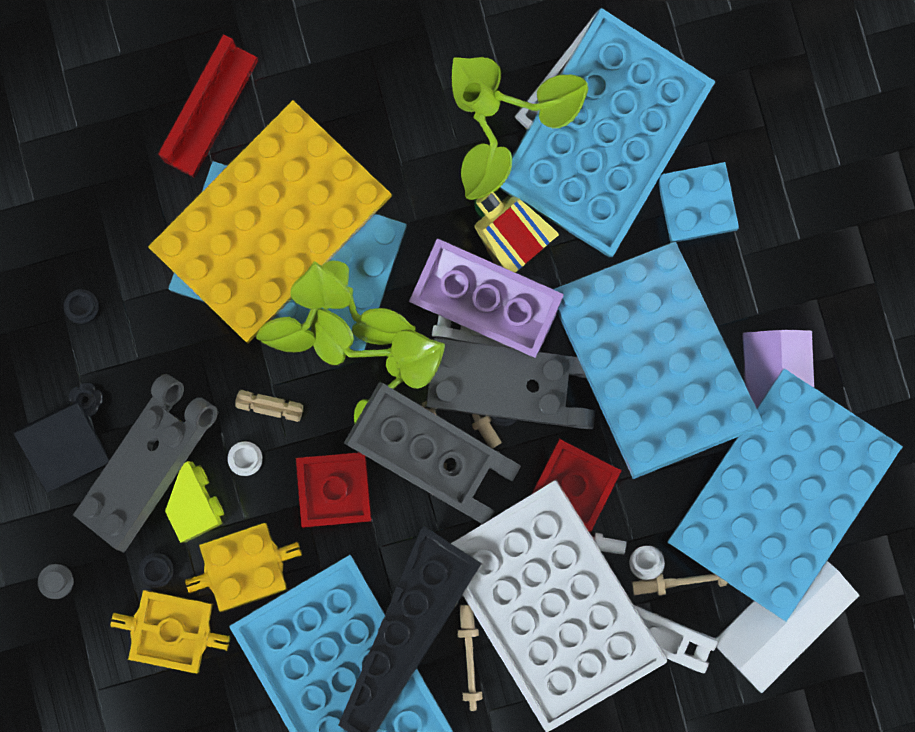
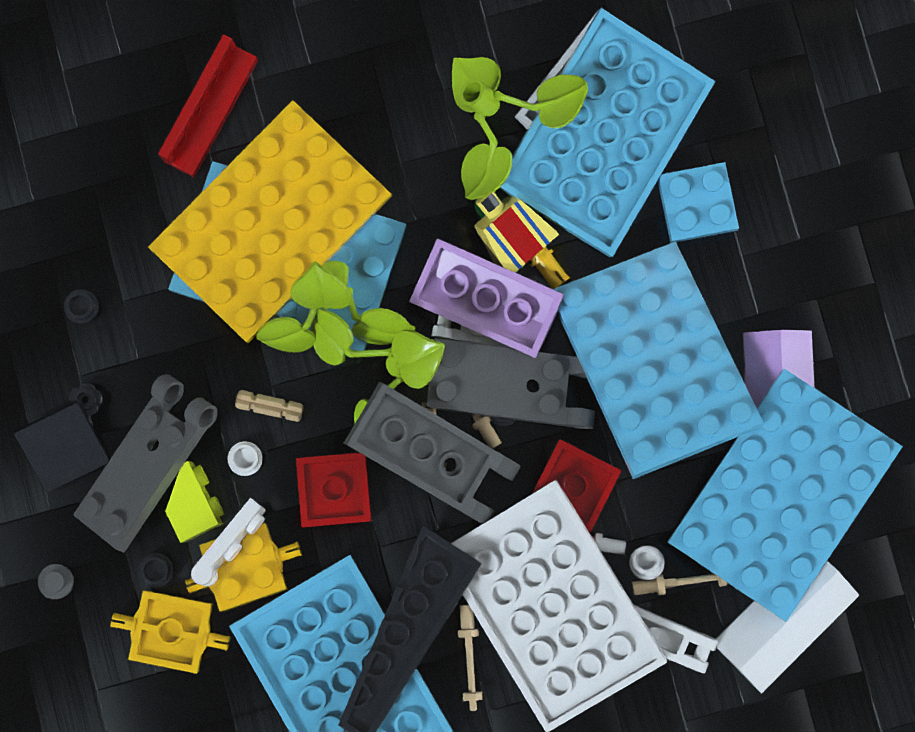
none -> white plate [191,498,266,587]
none -> yellow pin [530,246,570,289]

